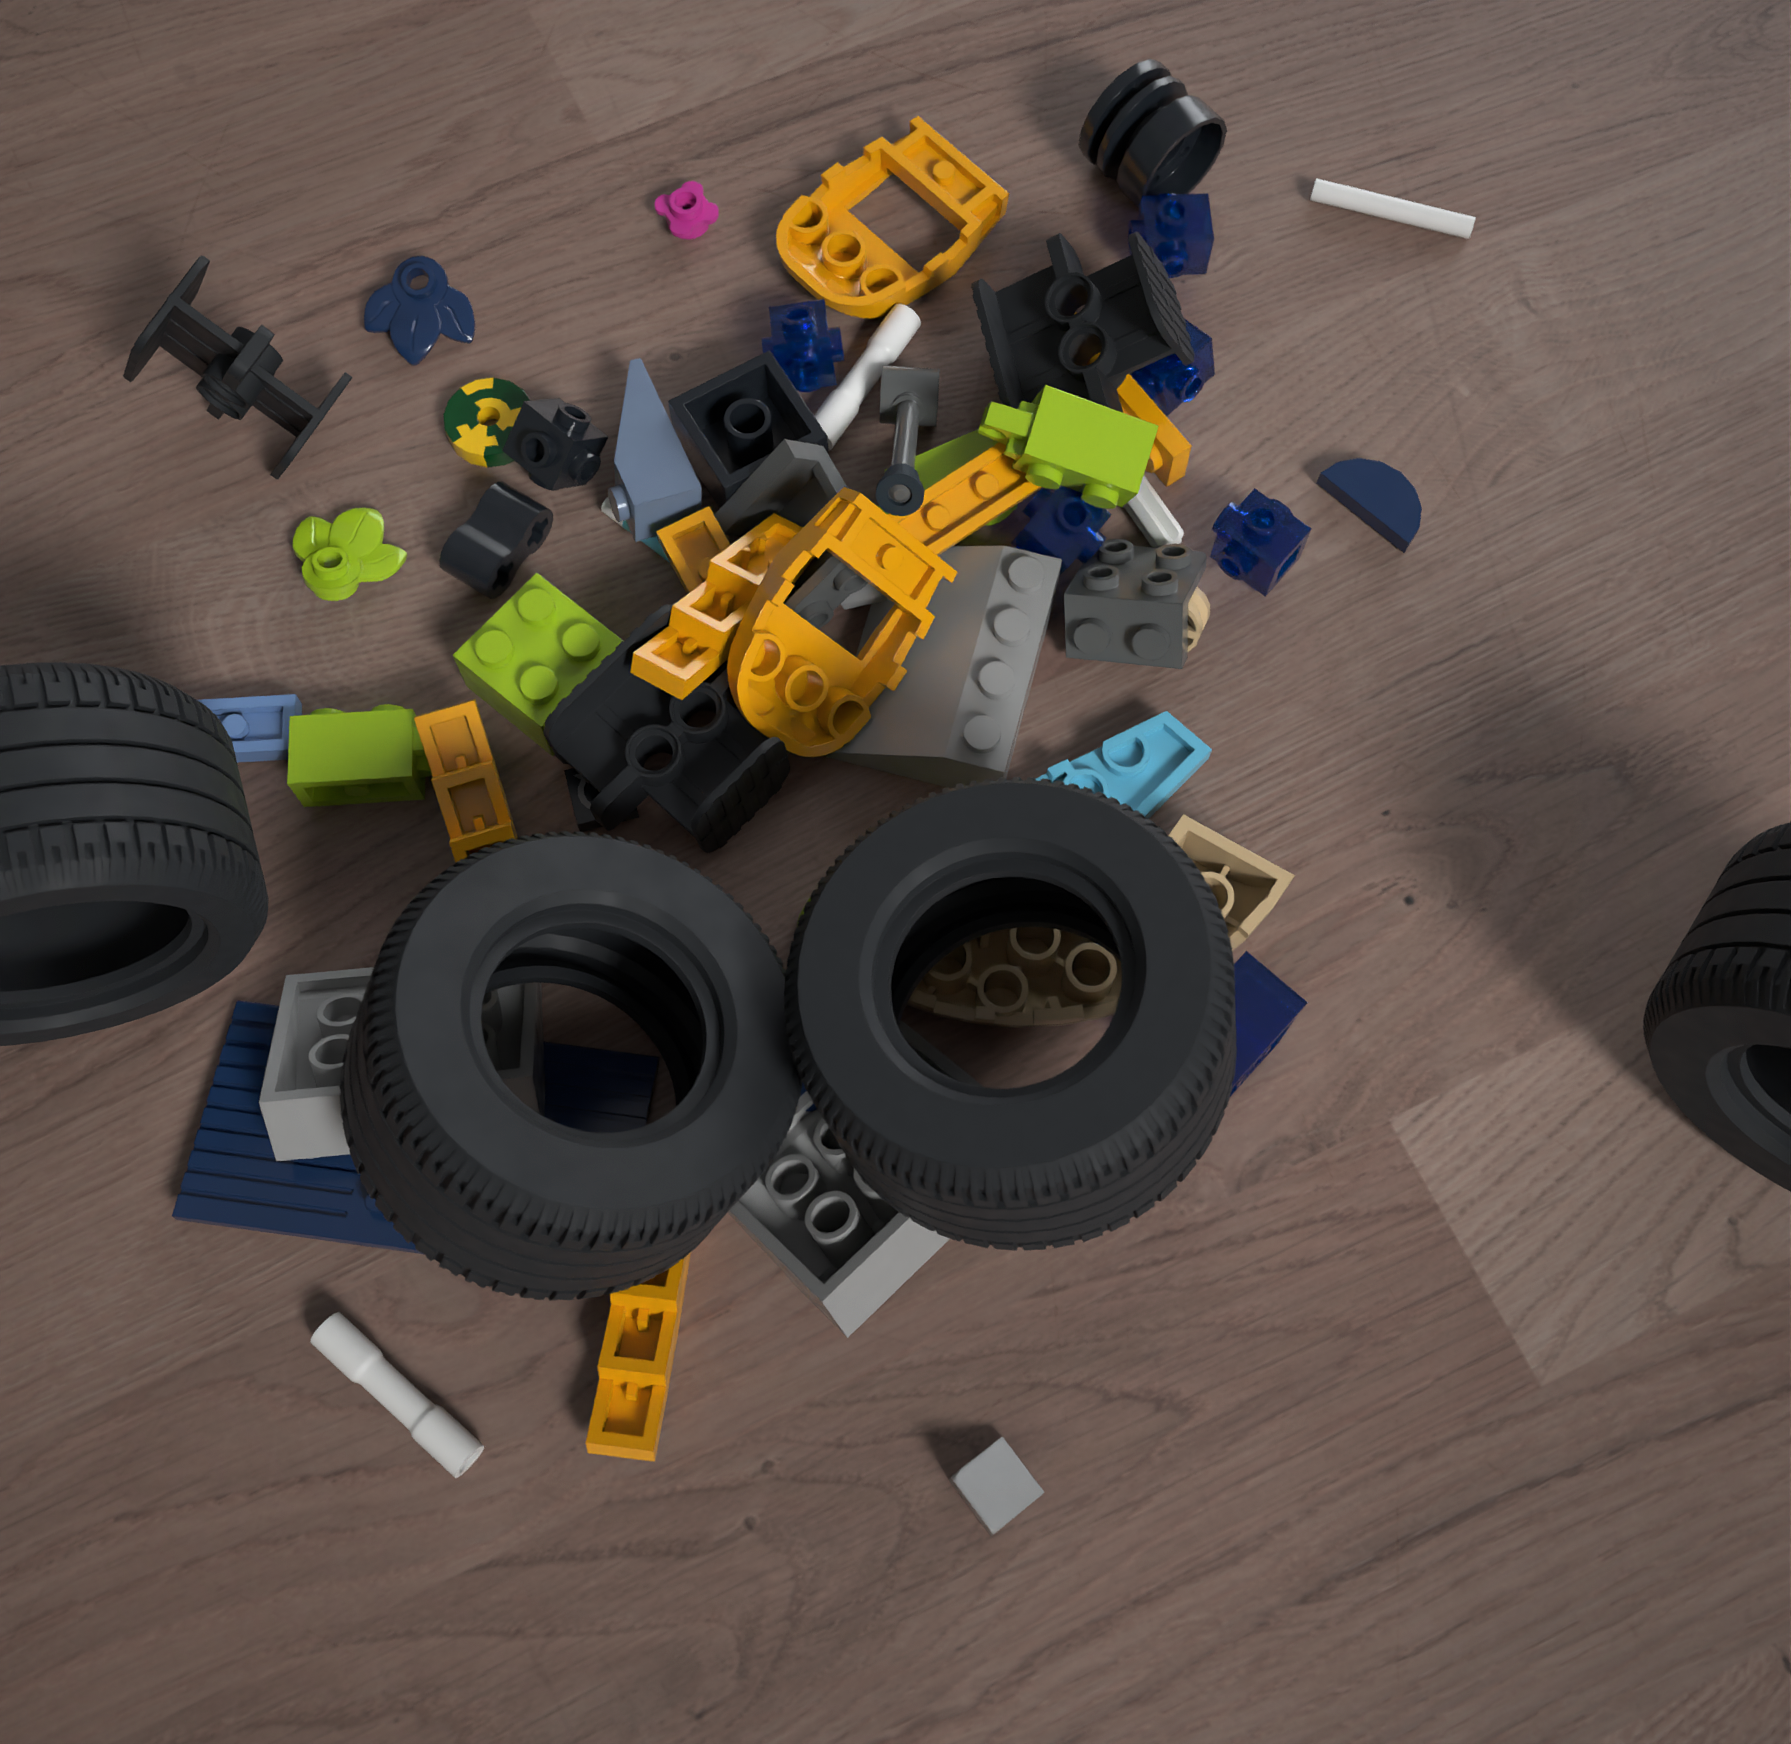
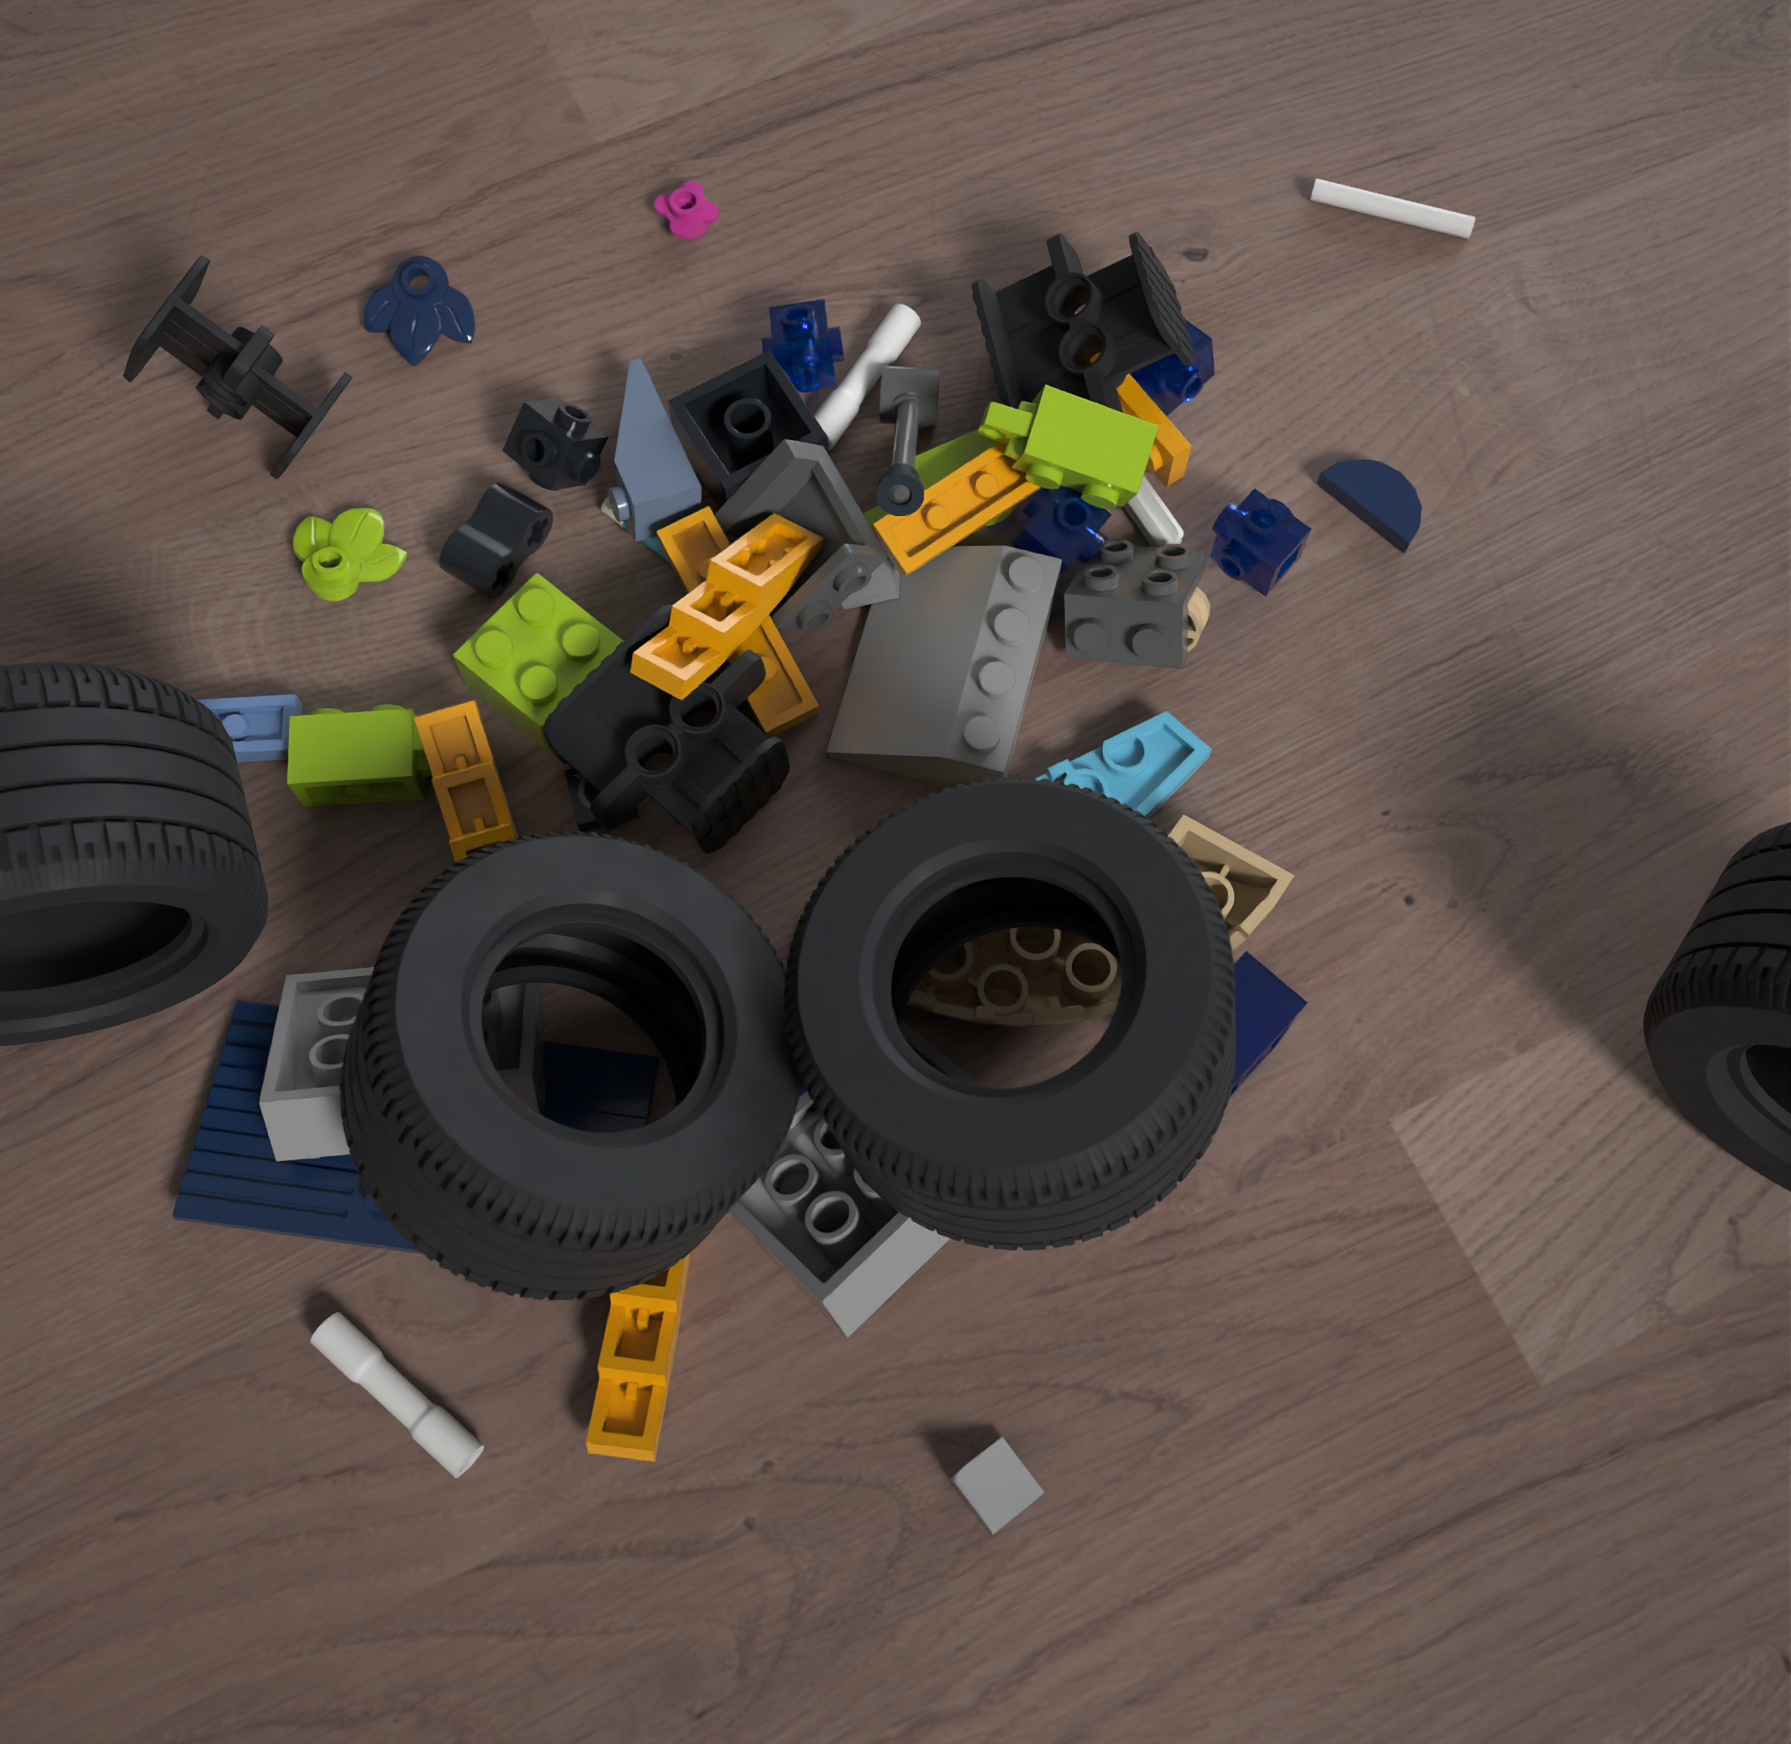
piece [443,377,531,468] -> none
light orange slope [727,487,958,757] -> none
light orange slope [776,116,1009,318] -> none
black wheel [1079,59,1227,215] -> none
clear blue brick [1128,193,1214,278] -> none

